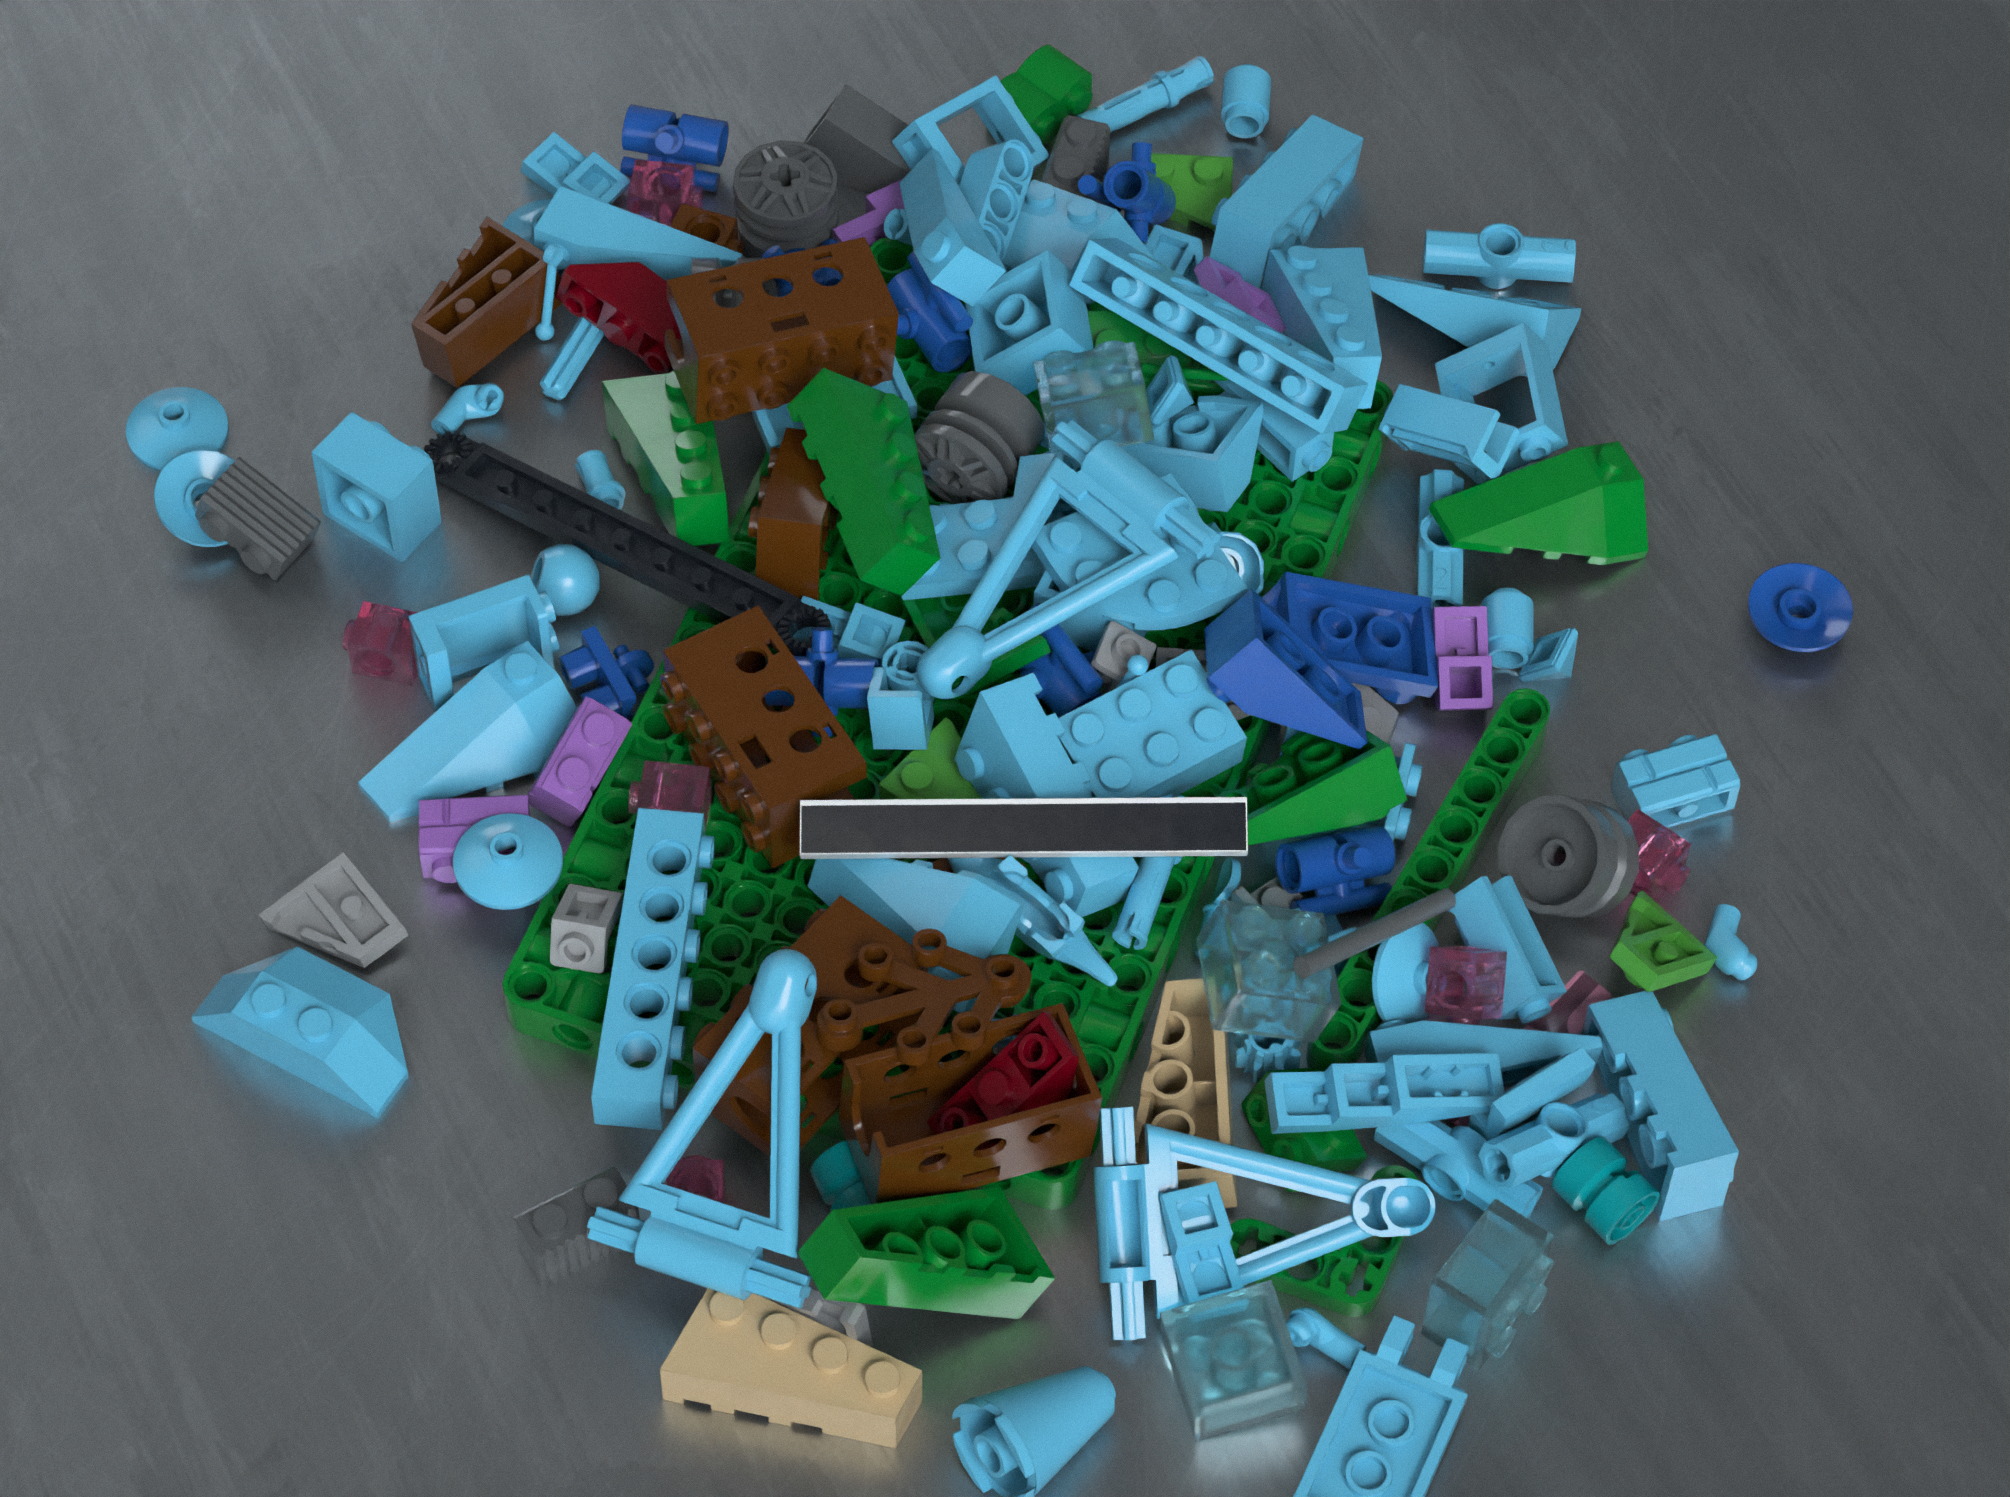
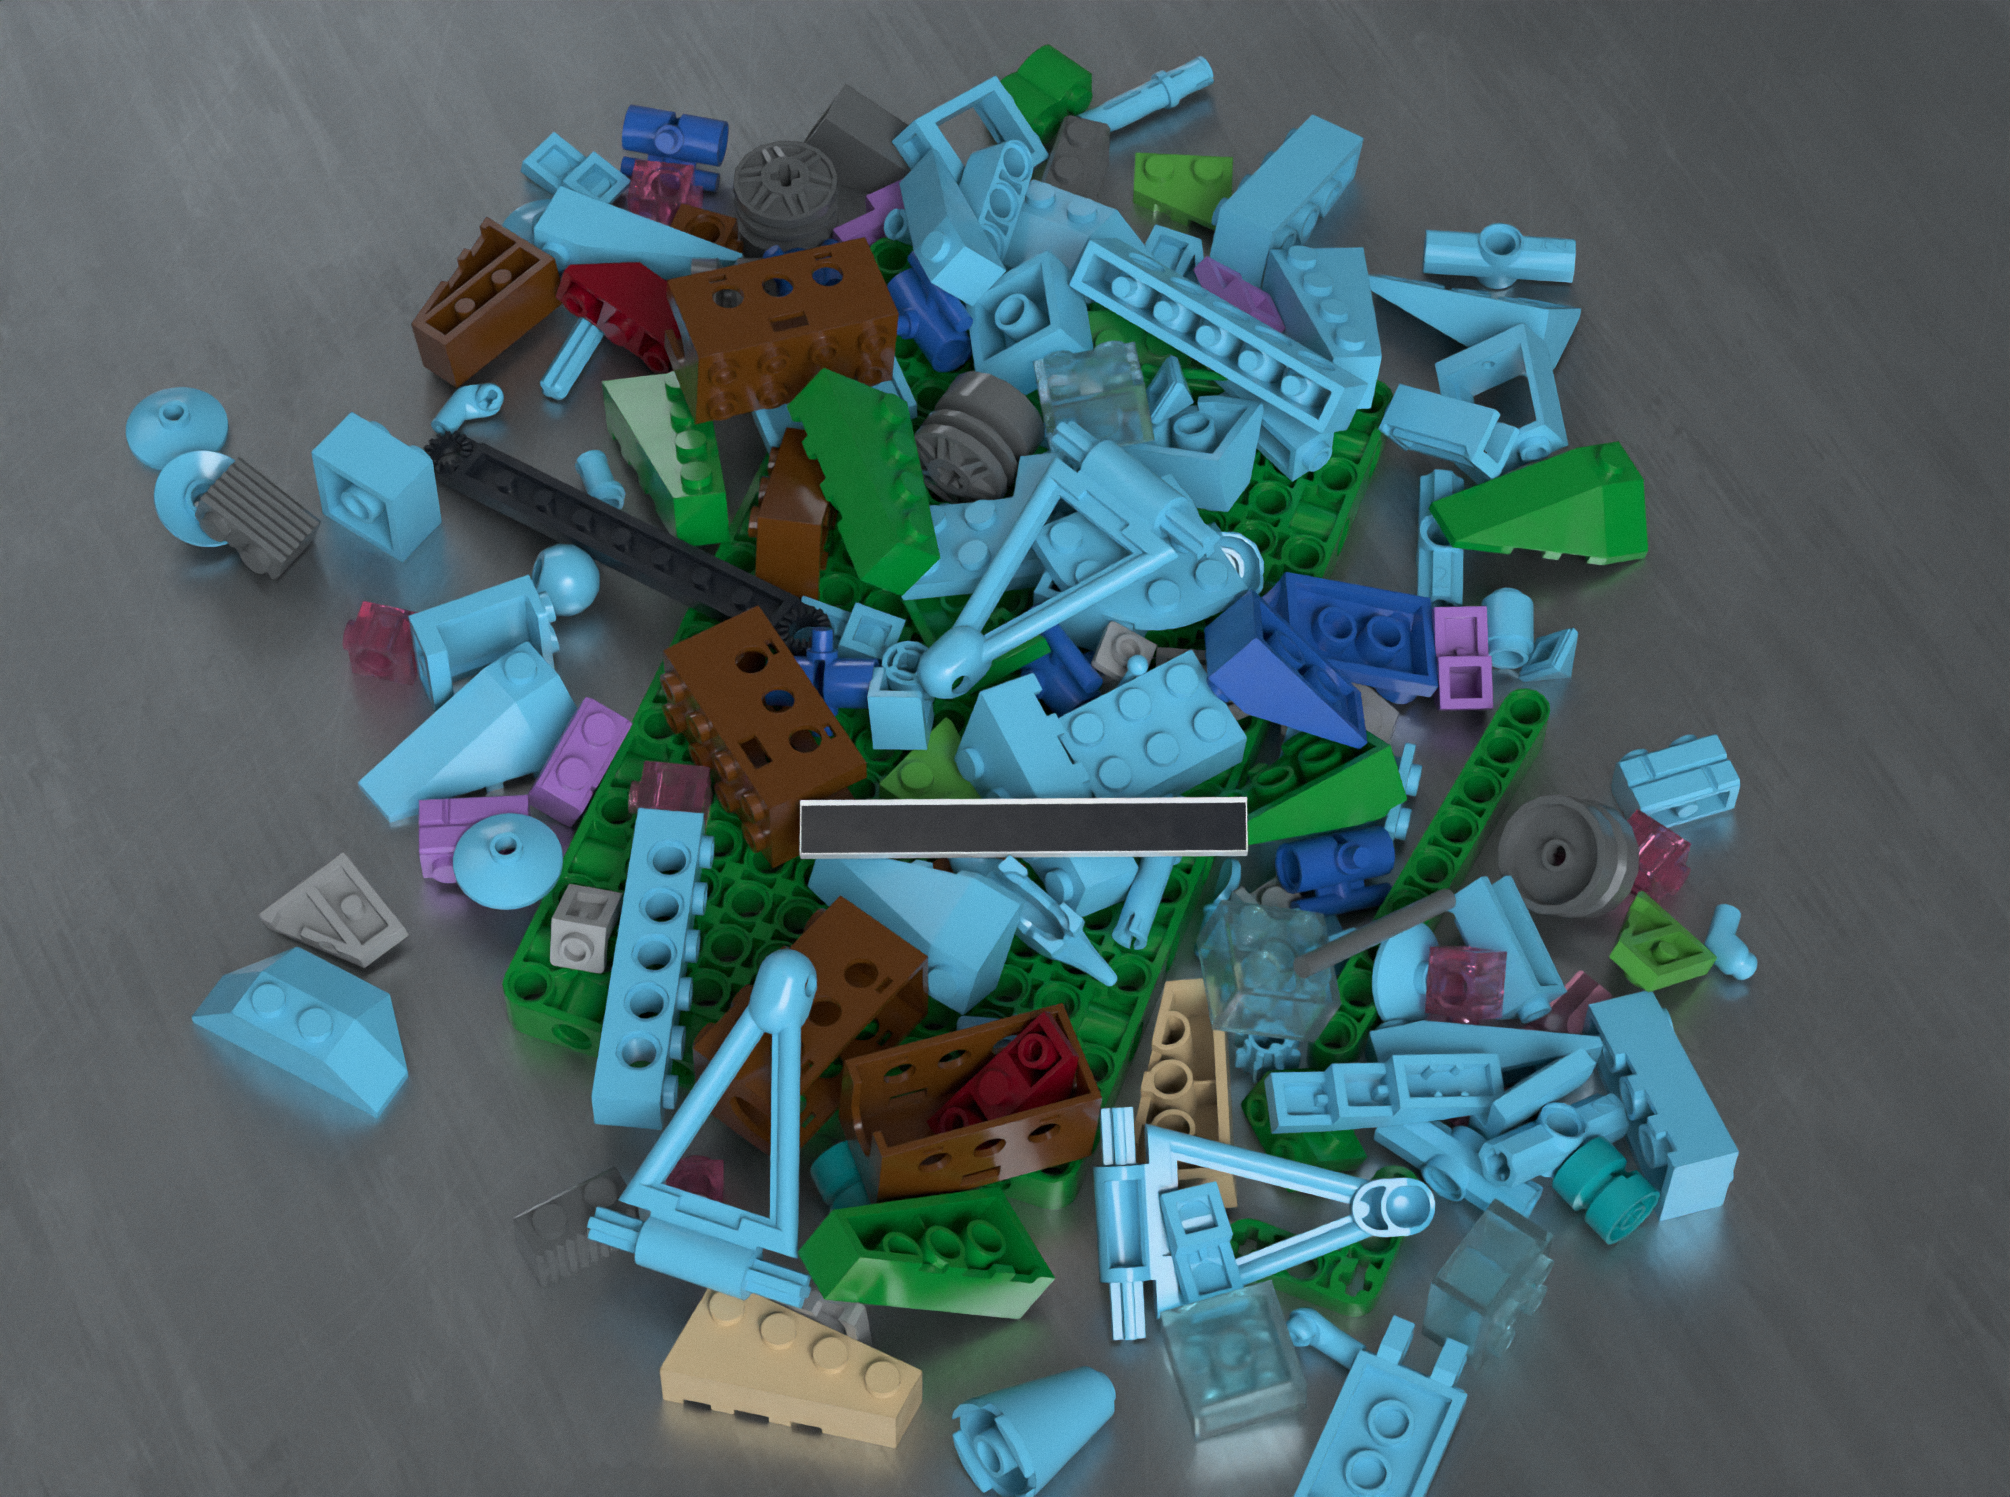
medium azure hinge [535,244,564,341] -> none
blue hips [559,626,654,722] -> none
reddish brown plant [817,928,1031,1066] -> none
blue pin [1078,142,1176,244] -> none
medium azure brick [1221,64,1272,138] -> none
blue dish [1747,563,1853,652] -> none

